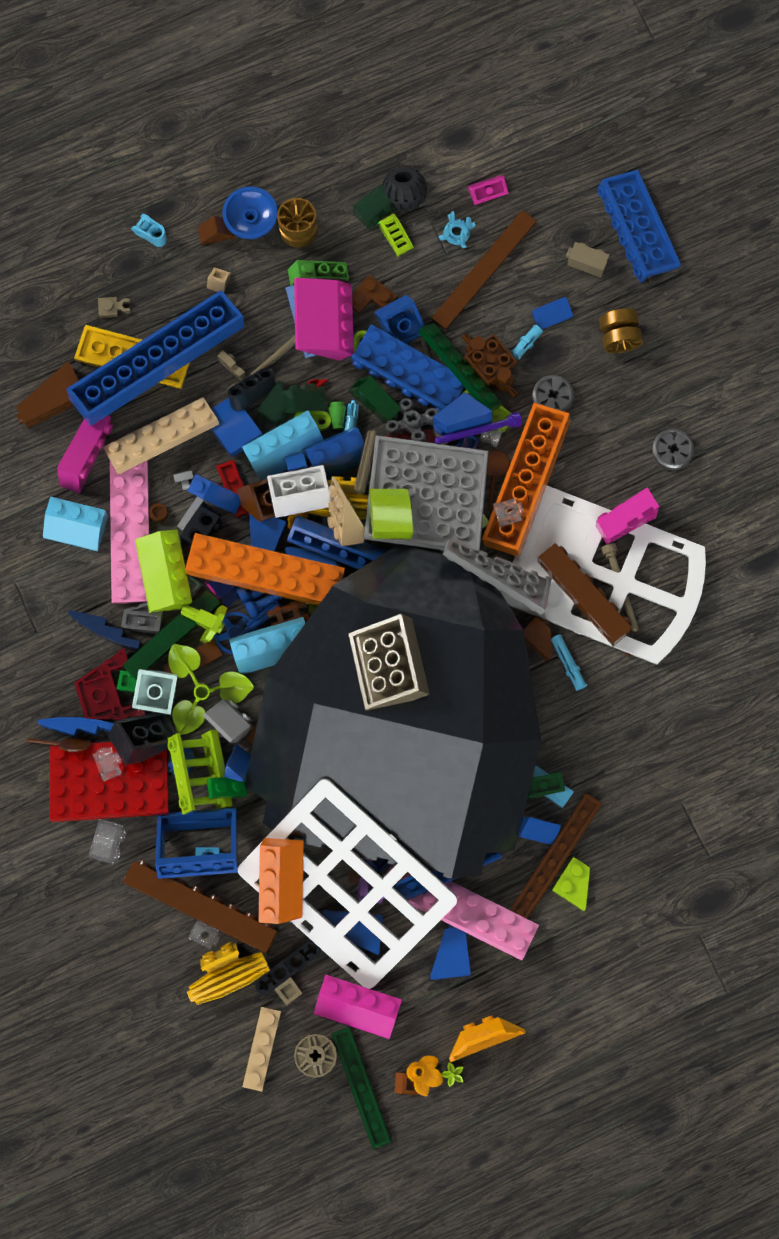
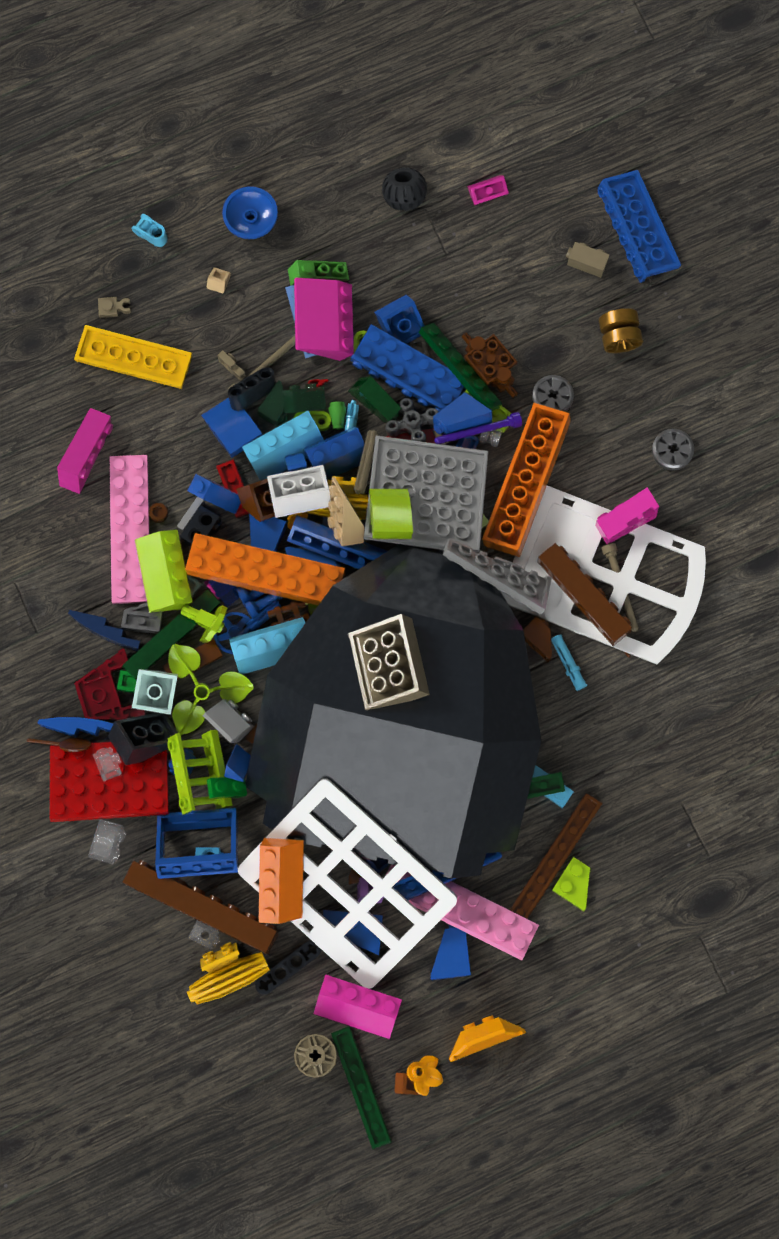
reddish brown slope [16,362,79,429] -> none
medium azure slope [43,497,108,552] -> none
blue brick [67,290,244,426] -> none
tan plate [103,397,219,475] -> none
light grey tile [173,470,194,490] -> none
reddish brown slope [198,216,237,245] -> none
tan plate [242,1007,281,1092] -> none
dark tan plate [275,977,303,1006] -> none
pearl gold wheel [277,198,318,248] -> none
reddish brown plate [352,275,397,314] -> none
clear green brick [353,184,395,229] -> none
lime slope [379,214,413,257] -> none
reddish brown tile [431,210,536,331] -> none
medium azure piece [438,211,476,249] -> none
lime plant [441,1062,464,1087] -> none
reddish brown piece [486,450,509,511] -> none
clear brick [493,498,524,527] -> none
medium azure pin [510,325,543,360] -> none
blue slope [518,817,561,845] -> none
blue slope [532,297,573,330] -> none

